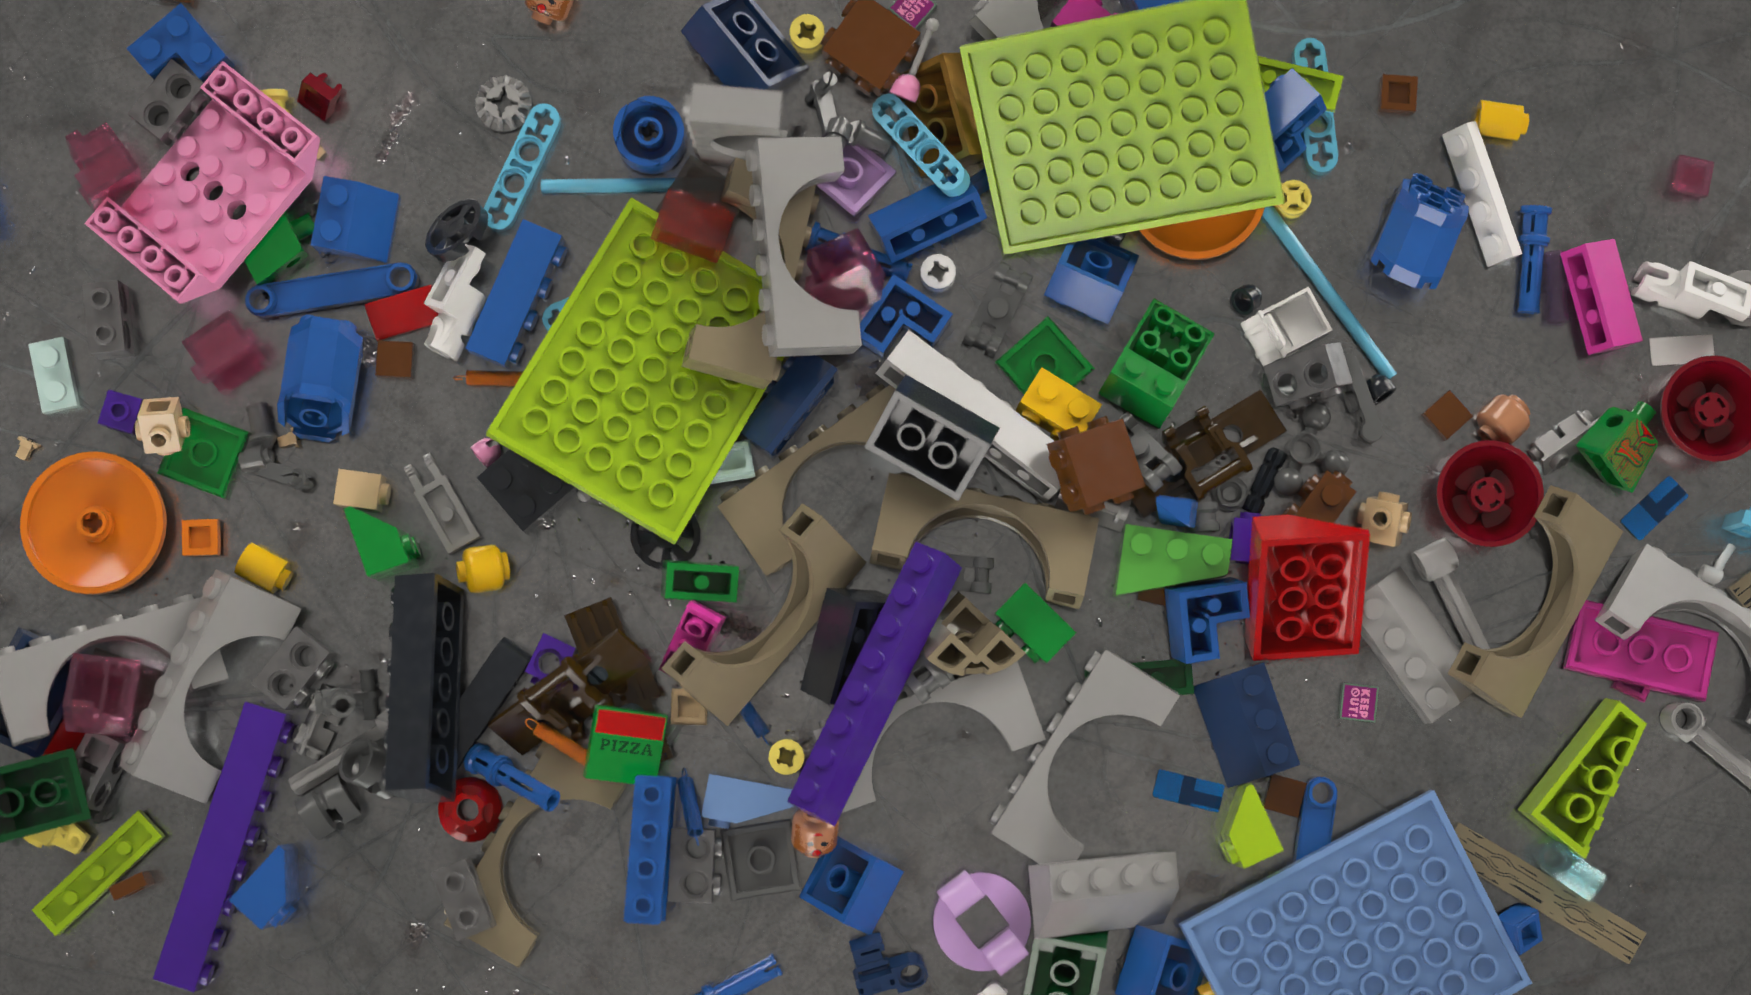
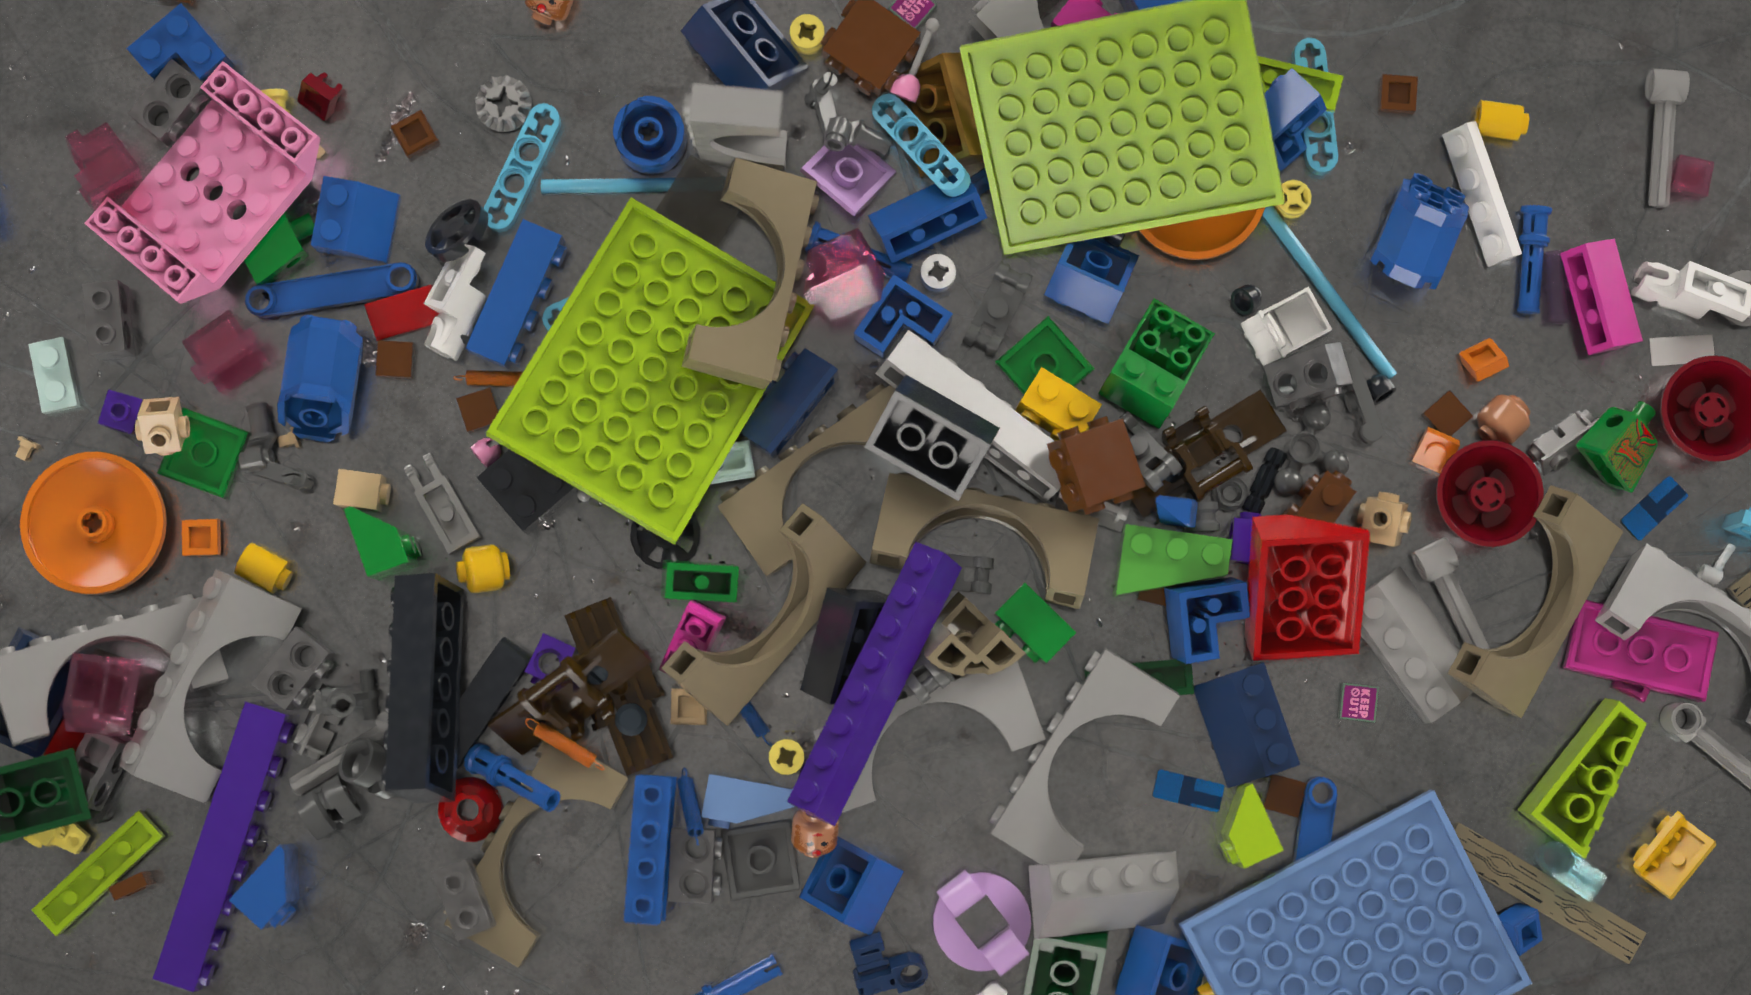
tile [583,705,668,784] -> none
clear red brick [650,189,735,263] -> none
light grey arch [746,137,862,357] -> none
none -> reddish brown tile [390,110,439,159]
none -> reddish brown tile [456,387,499,433]
none -> orange plate [1412,426,1460,473]
none -> orange plate [1459,338,1509,382]
none -> yellow bracket [1633,811,1716,900]
none -> light grey axle [1645,68,1690,208]

